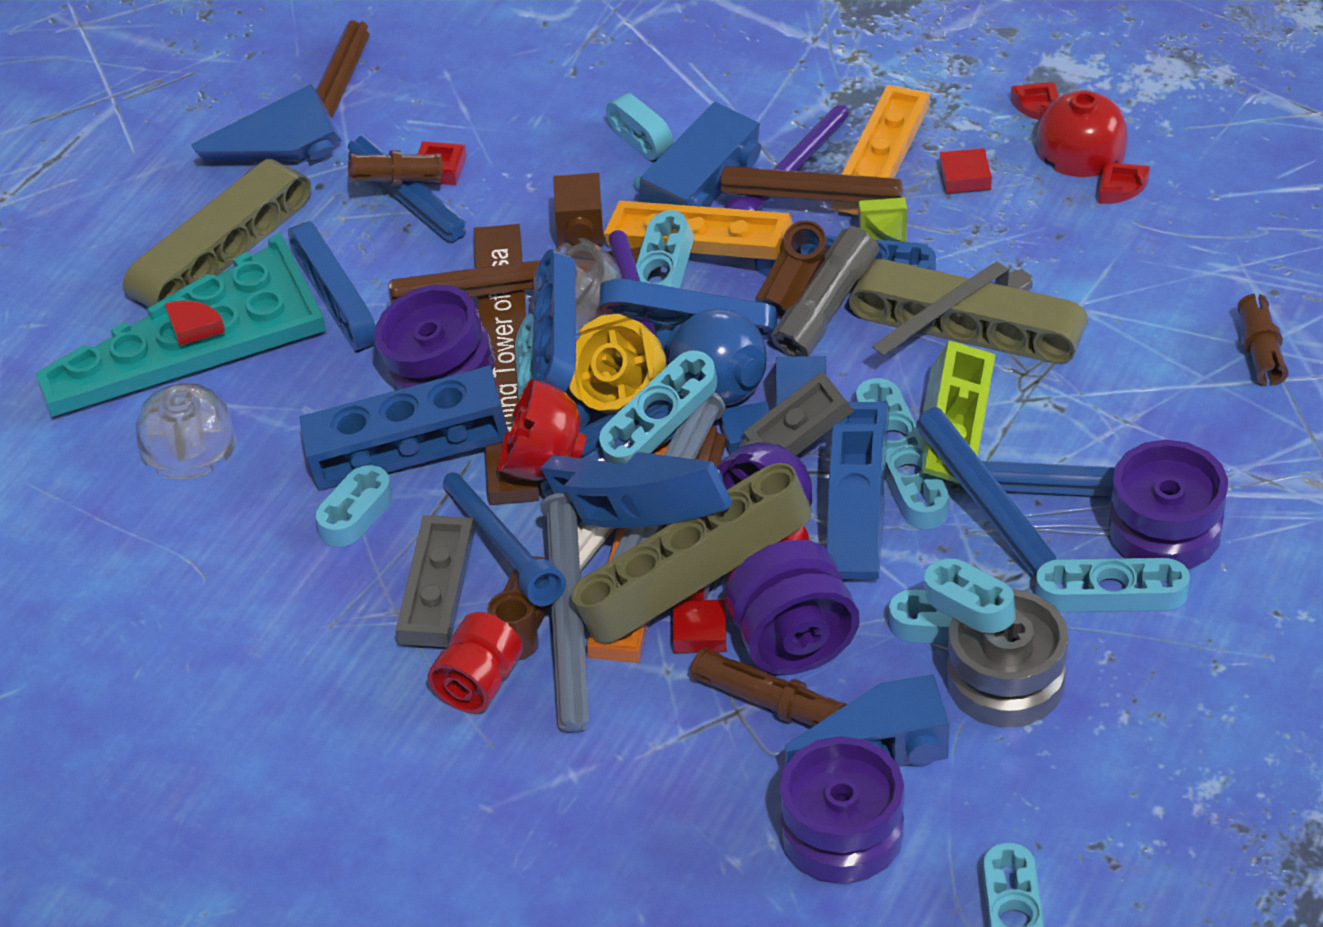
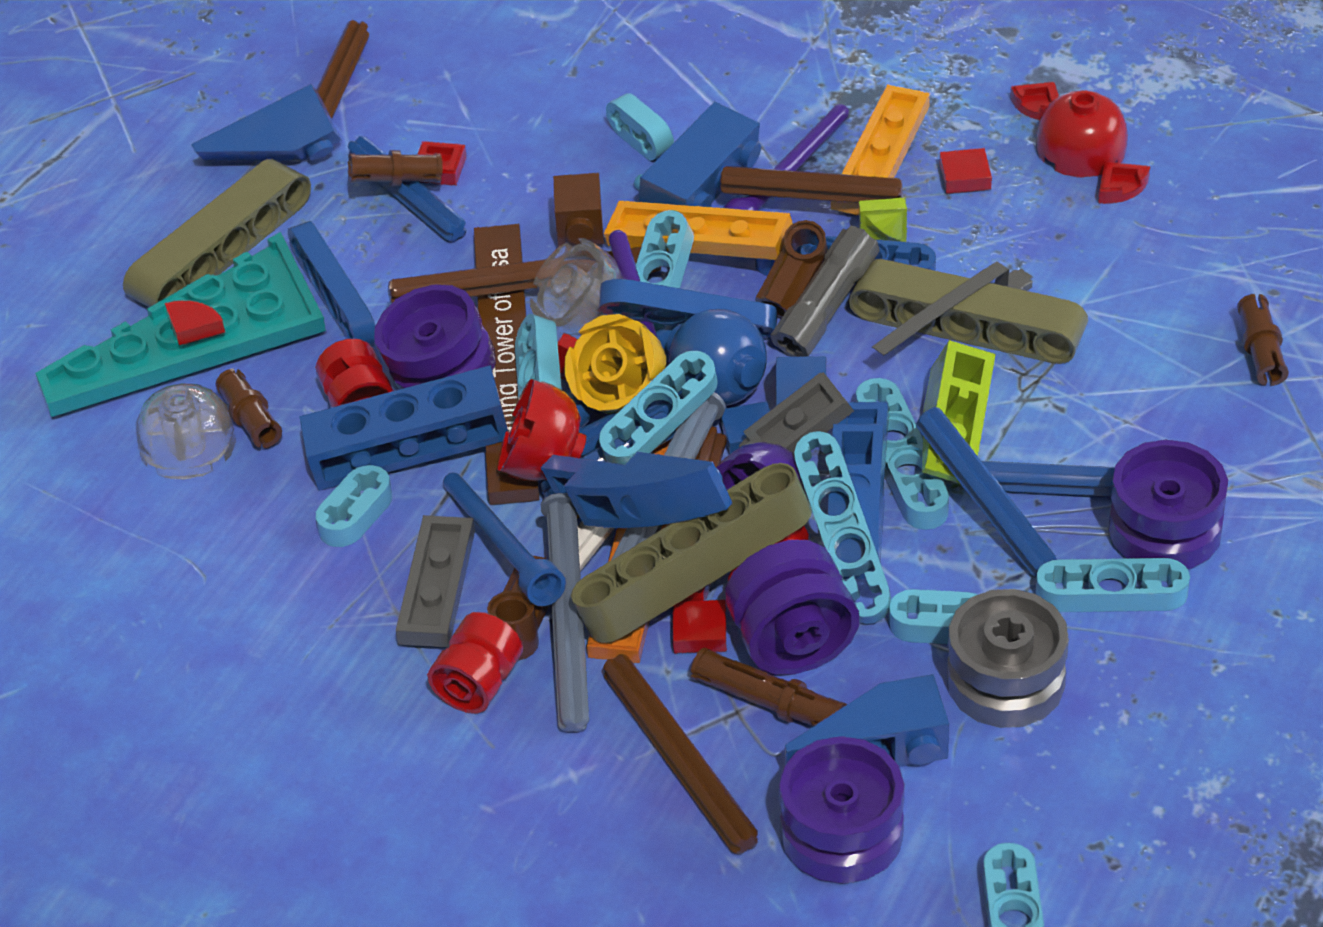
blue beam [533,249,576,392] -> none
medium azure beam [924,558,1016,633] -> none
none -> reddish brown pin [215,369,282,448]
none -> red wheel [315,339,394,408]
none -> reddish brown axle [604,654,758,854]
none -> medium azure beam [794,431,891,624]

